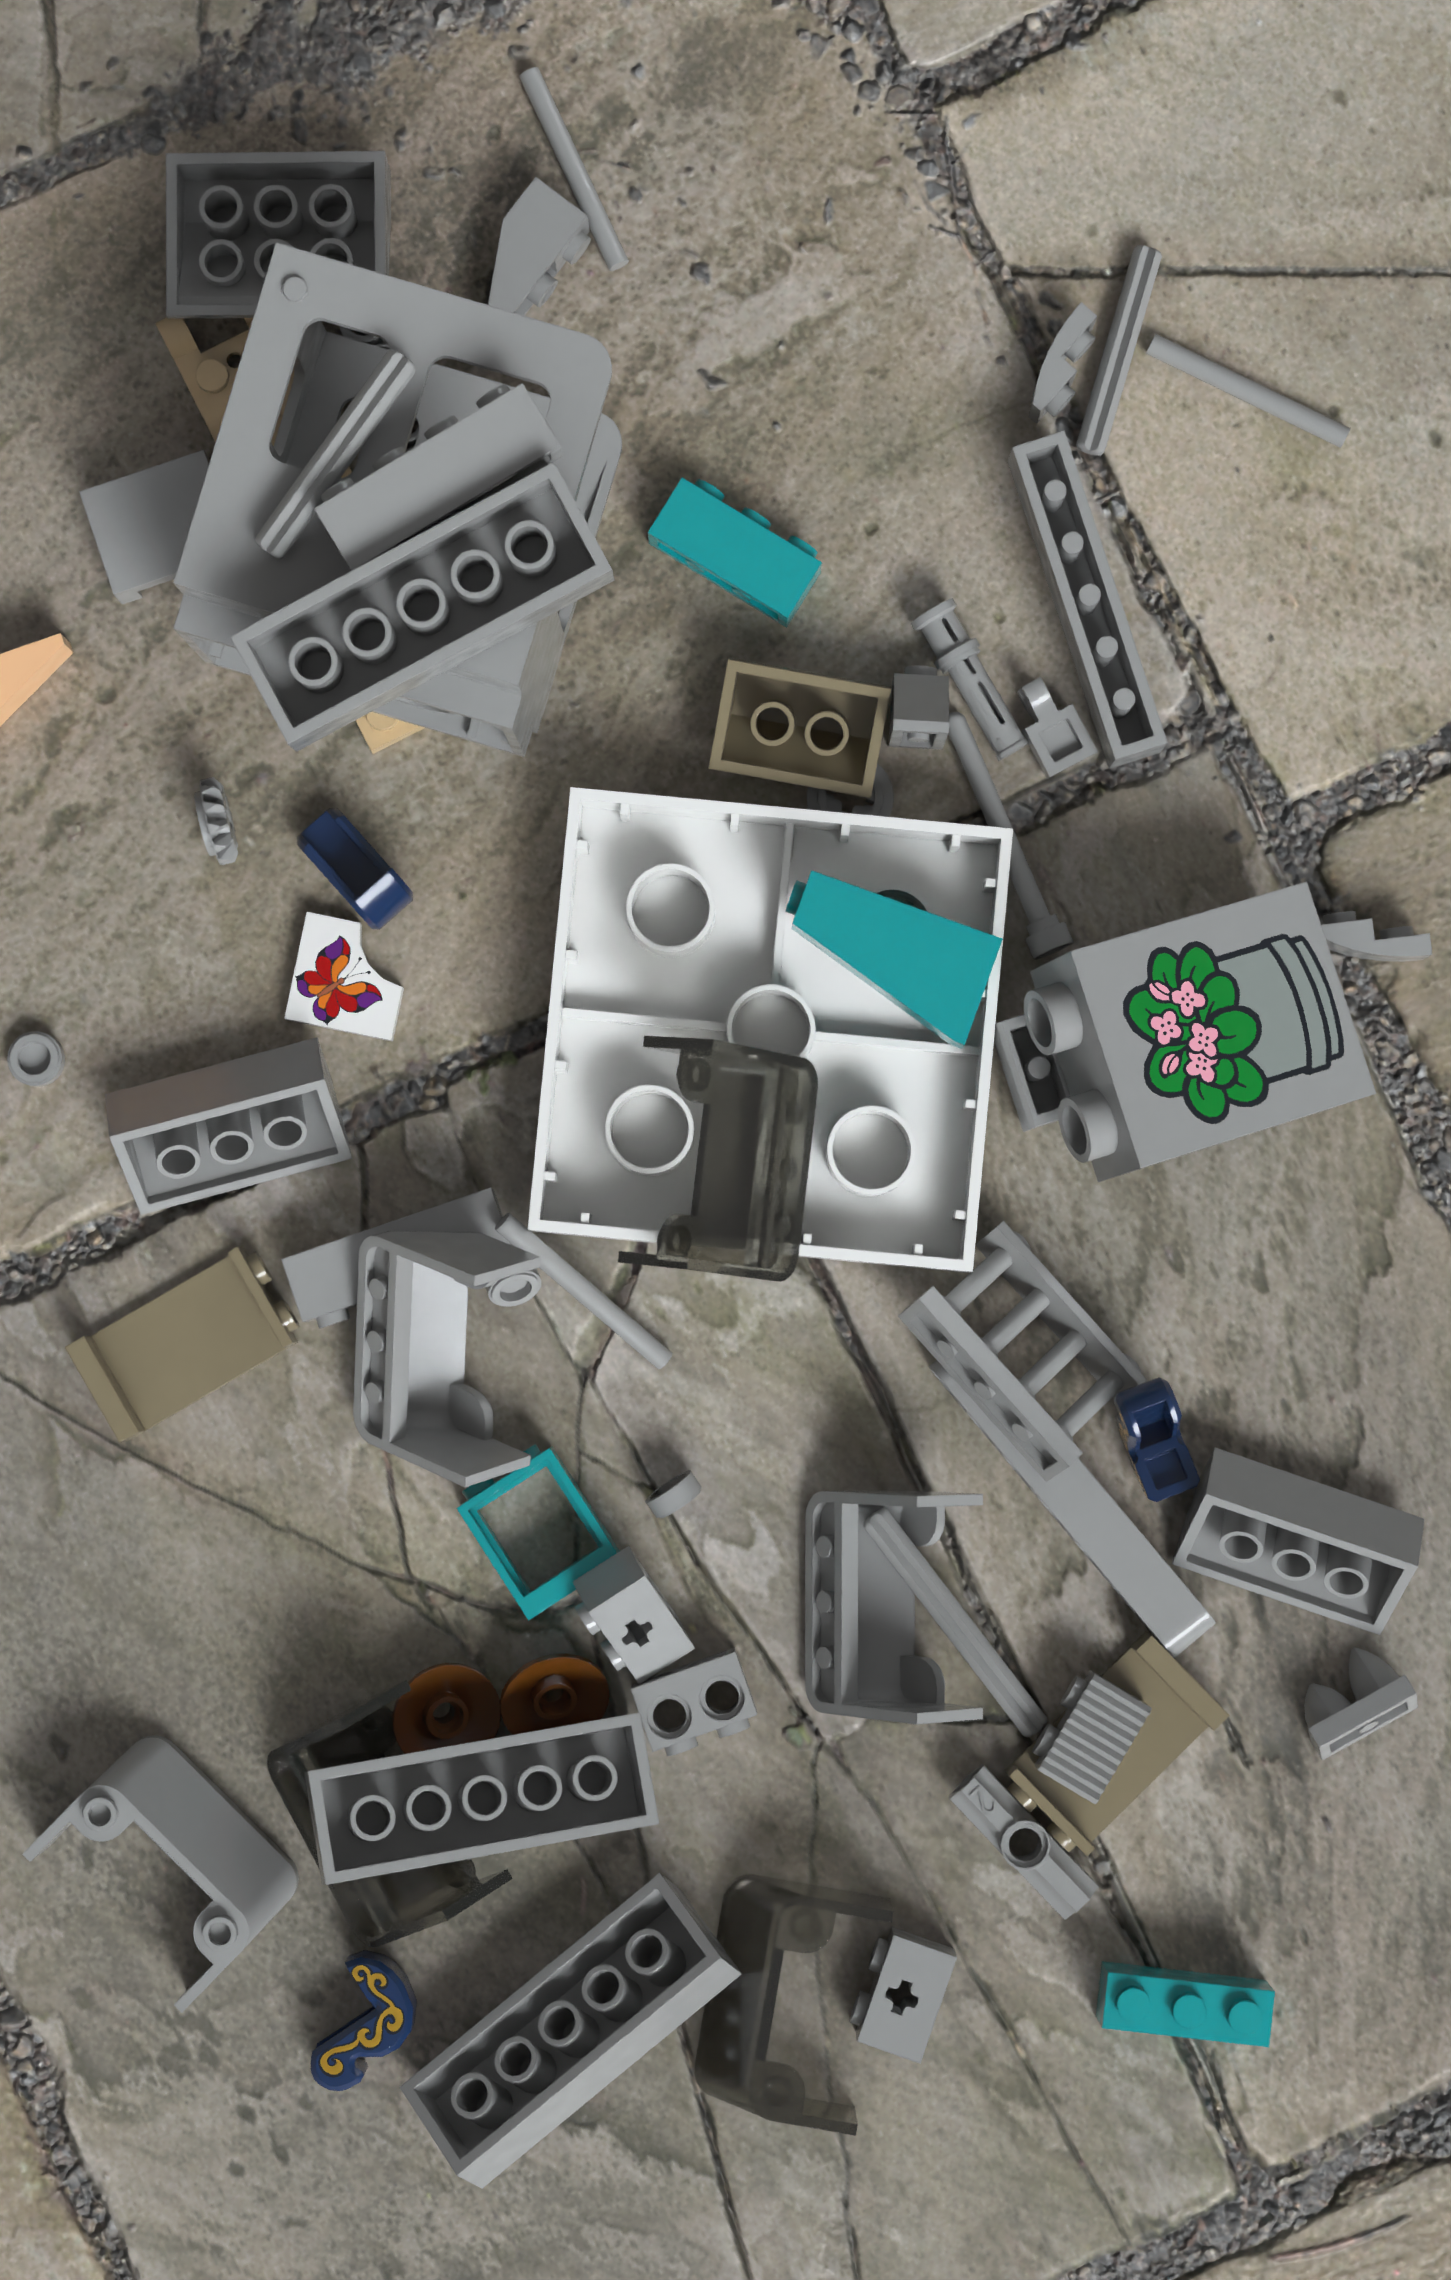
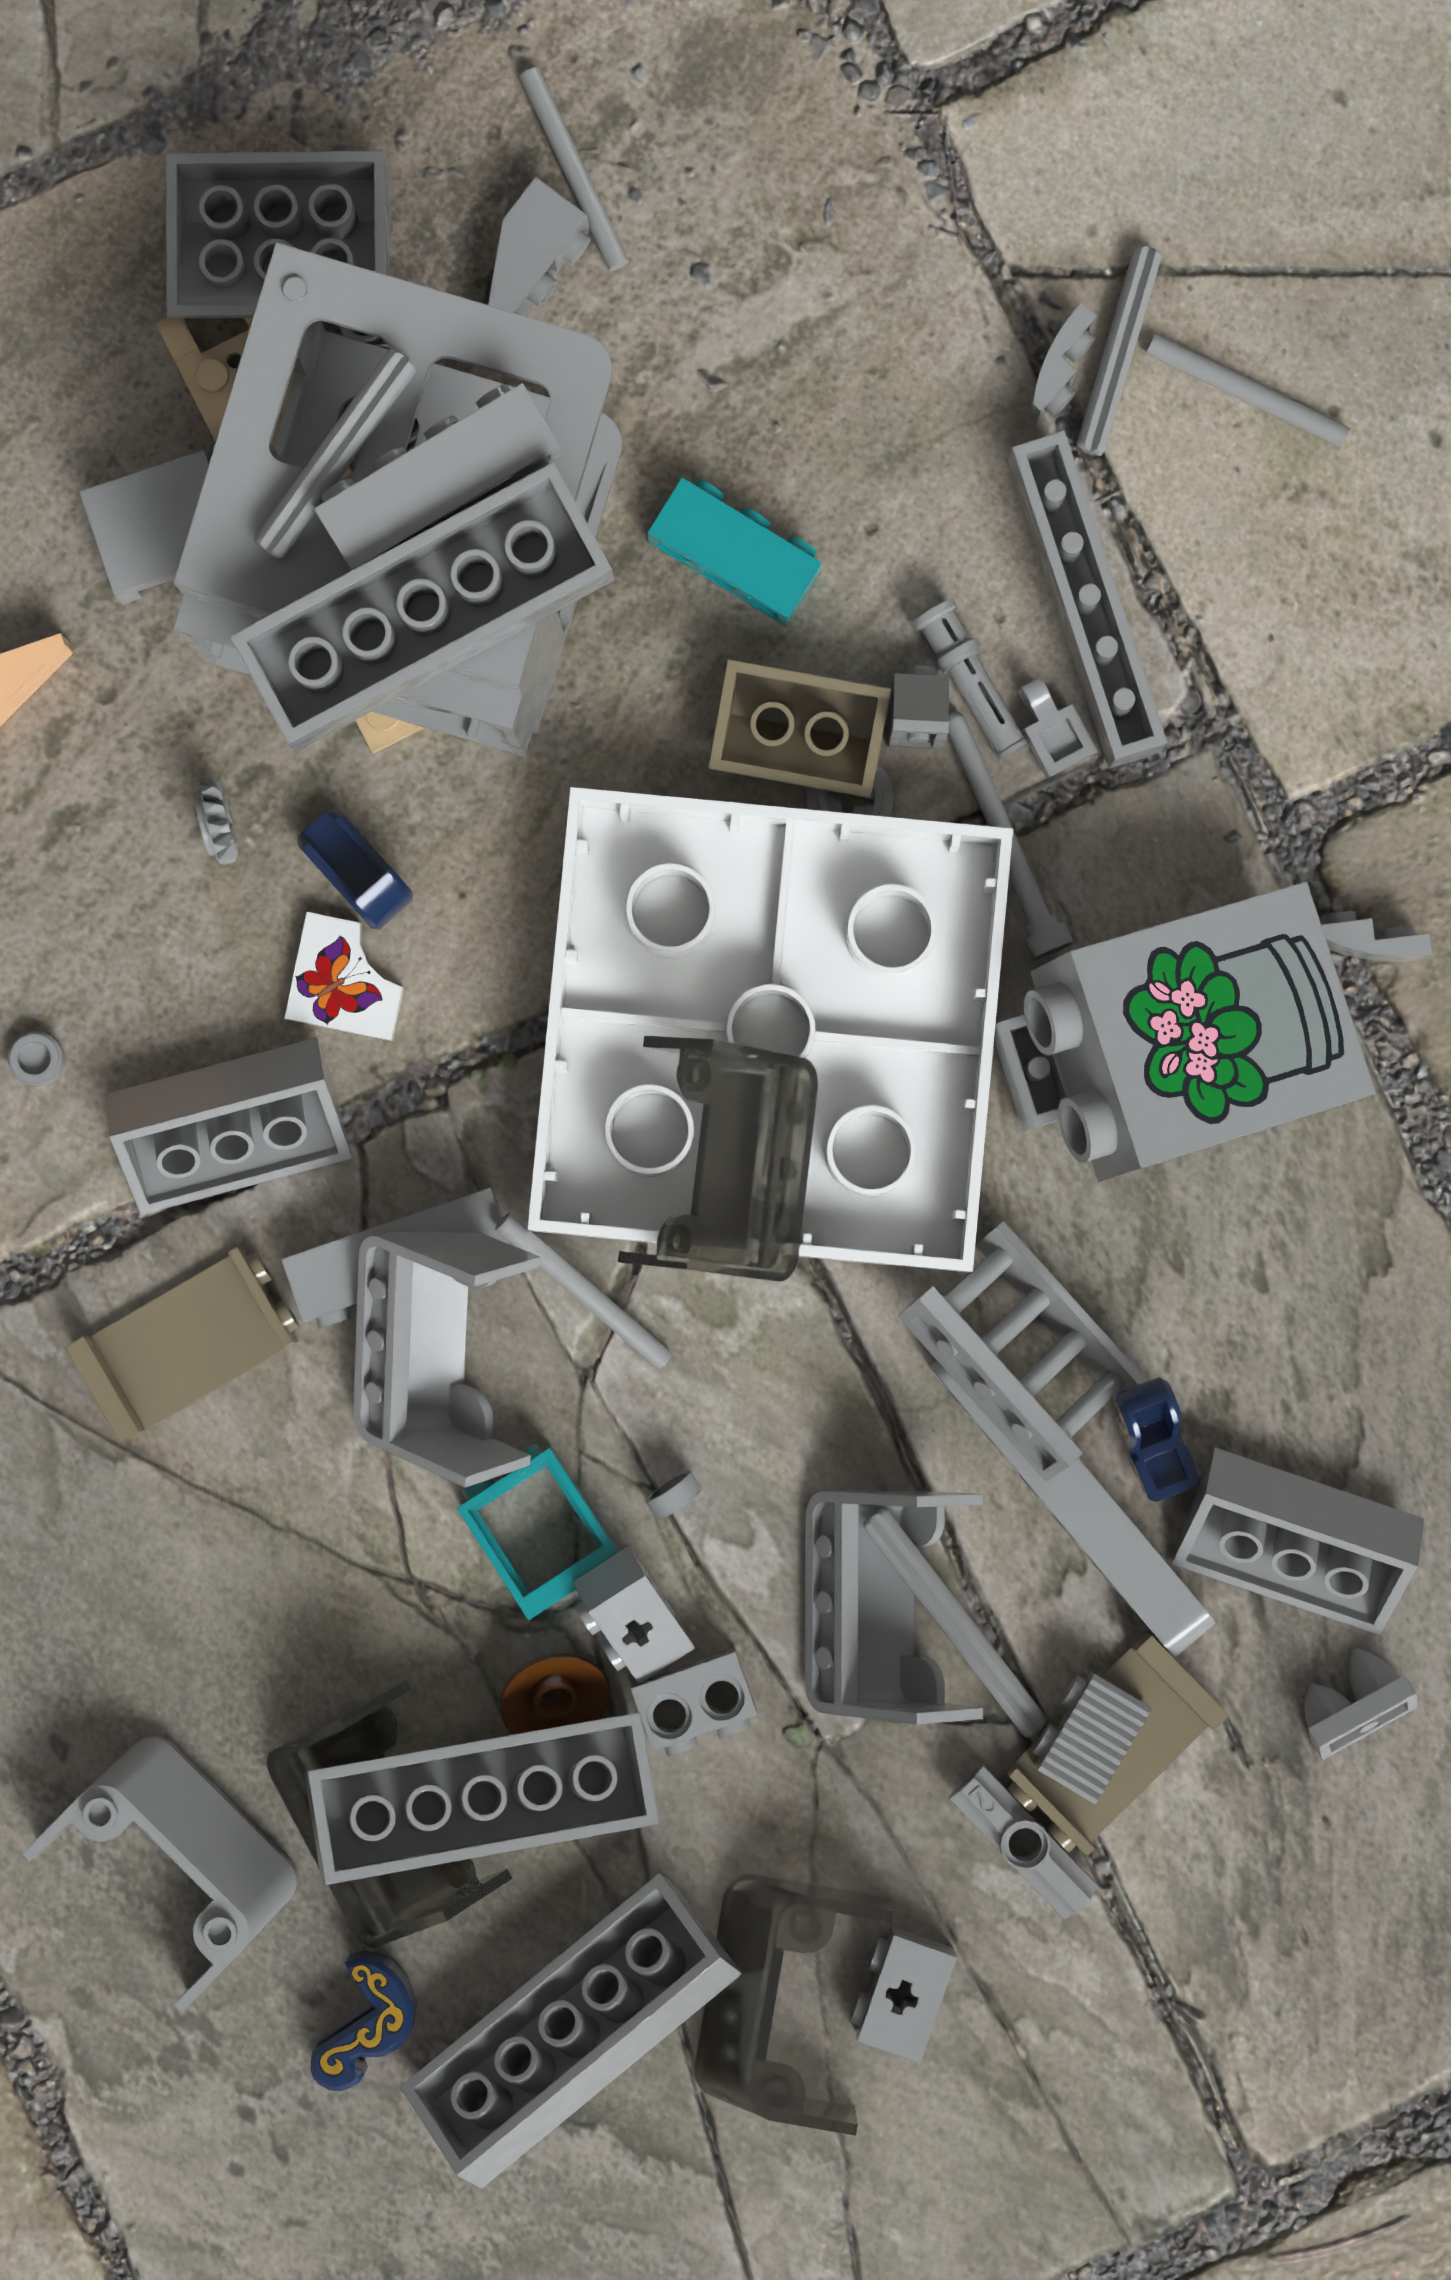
reddish brown dish [392,1663,501,1754] -> none
light grey tile [486,1268,541,1307] -> none
teal slope [785,870,1003,1049] -> none
teal brick [1096,1961,1275,2047] -> none

